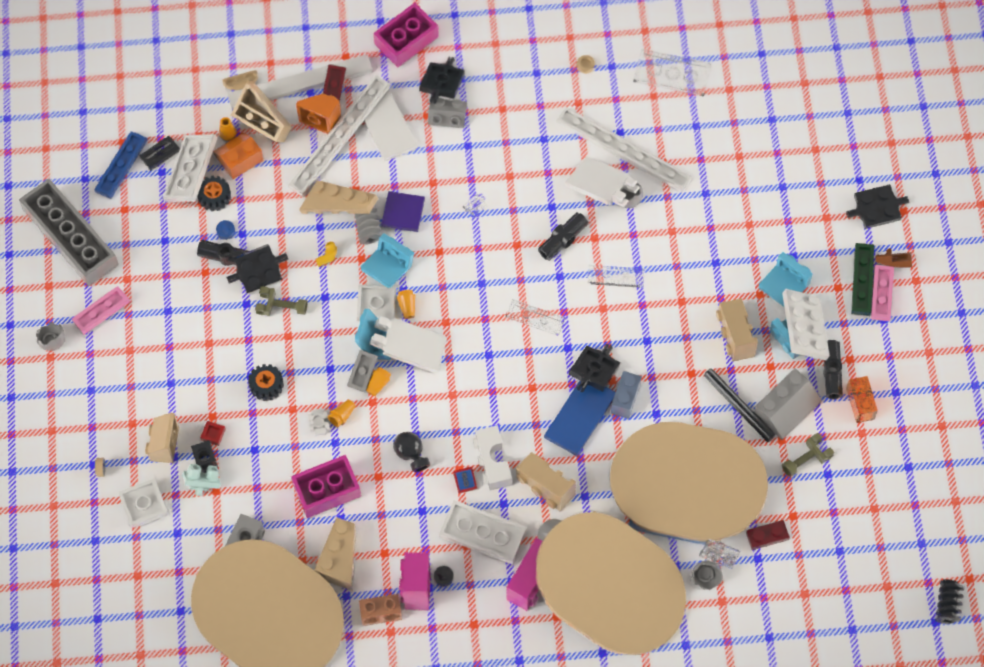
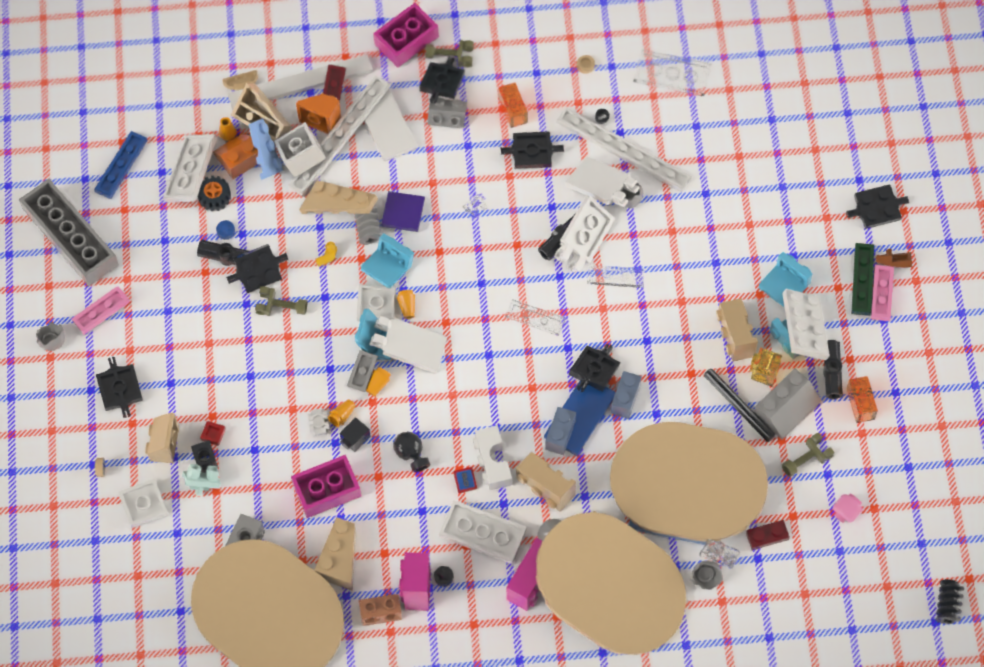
black tile [139,135,180,171] -> none
black wheel [248,364,284,401] -> none
none -> black plate [96,356,143,418]
none -> light blue wing [249,119,284,180]
none -> white brick [274,122,326,177]
none -> black brick [339,417,371,452]
none -> olive bar [425,39,474,68]
none -> clear orange brick [498,82,528,128]
none -> black plate [501,131,564,169]
none -> sand blue brick [545,407,576,456]
none -> white tile [554,196,615,273]
none -> black hinge [595,108,610,124]
none -> clear yellow brick [749,347,783,387]
none -> bright pink head [833,493,863,523]

